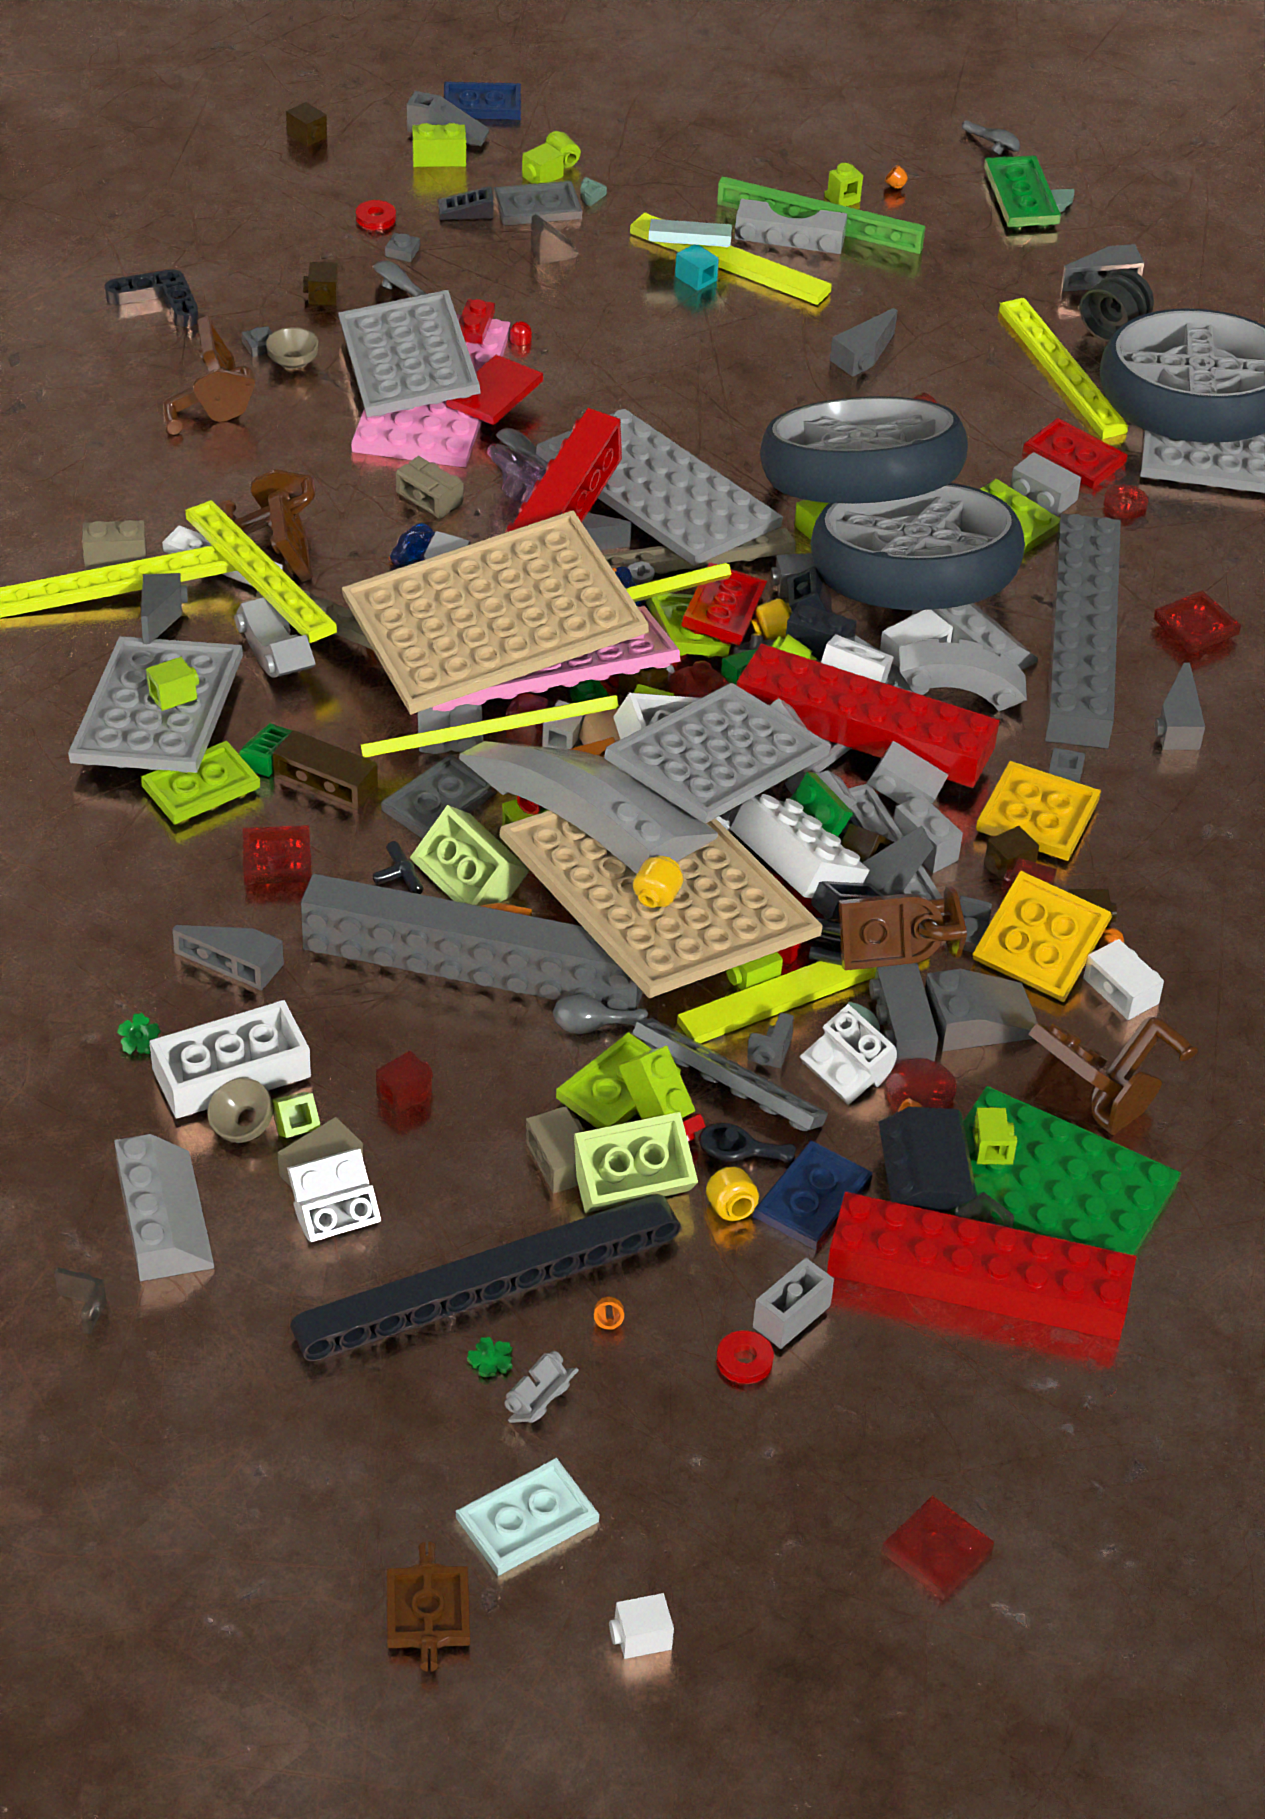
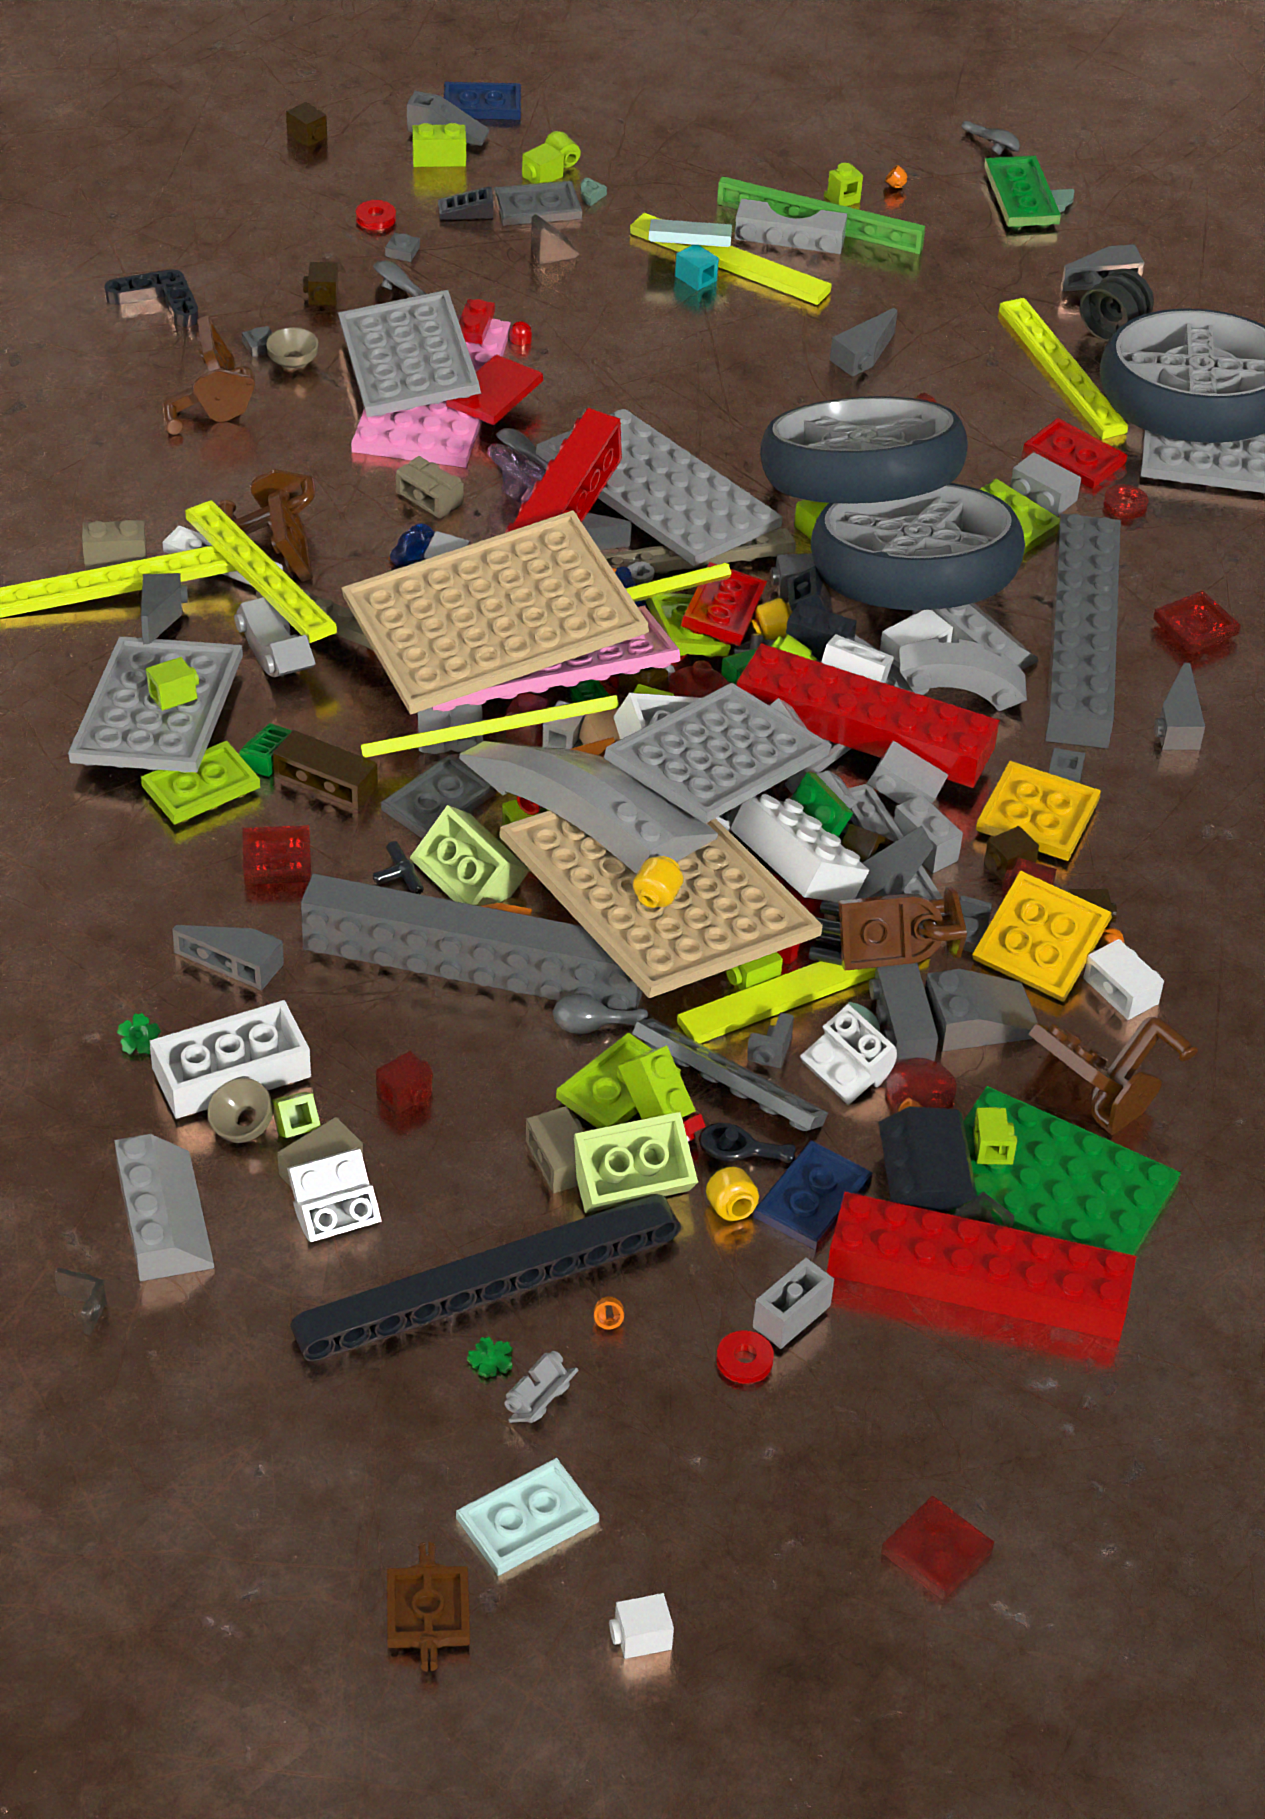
black slope [811,881,884,920] -> none

